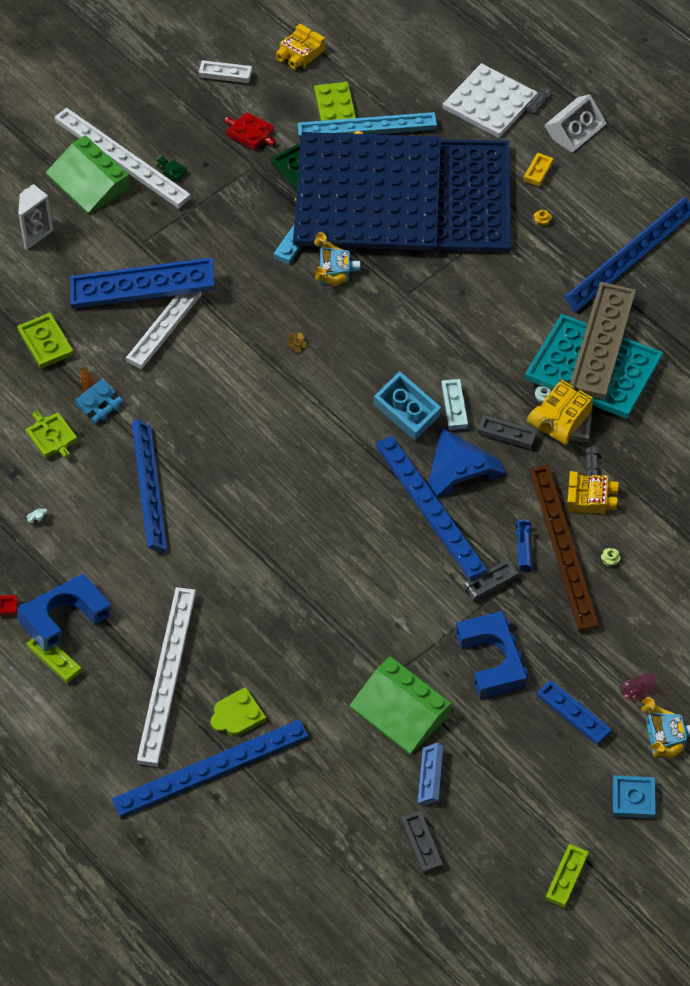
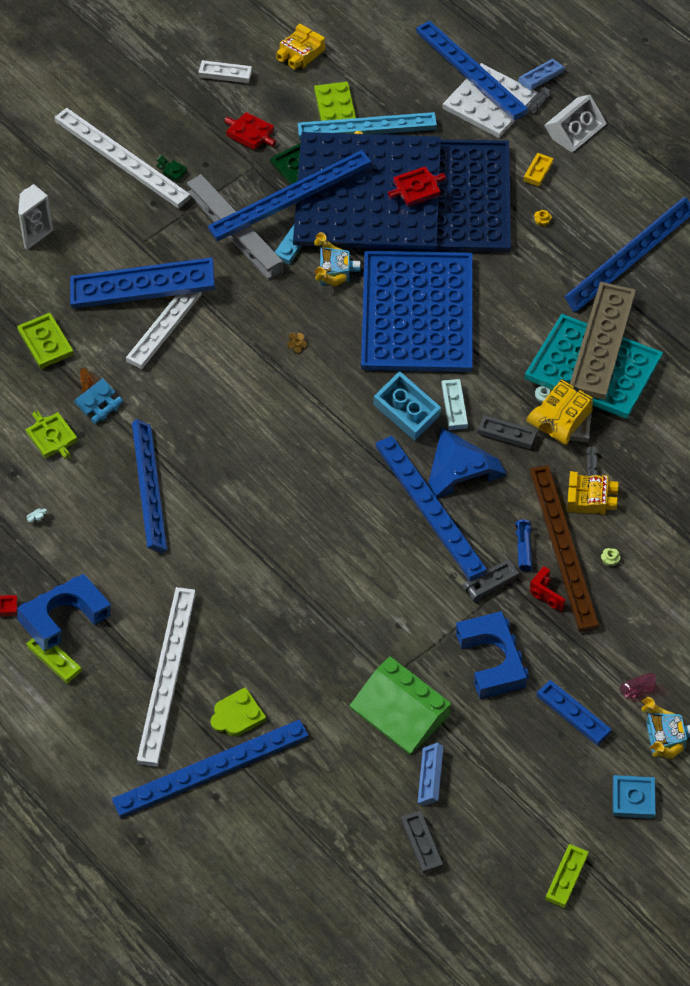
bright green slope [46,135,130,215] -> none
none -> light grey tile [187,174,283,280]
none -> blue plate [208,150,371,242]
none -> blue plate [361,251,472,372]
none -> red plate [388,166,446,207]
none -> blue plate [416,21,528,121]
none -> medium blue tile [518,59,565,91]
none -> red bracket [529,566,565,612]

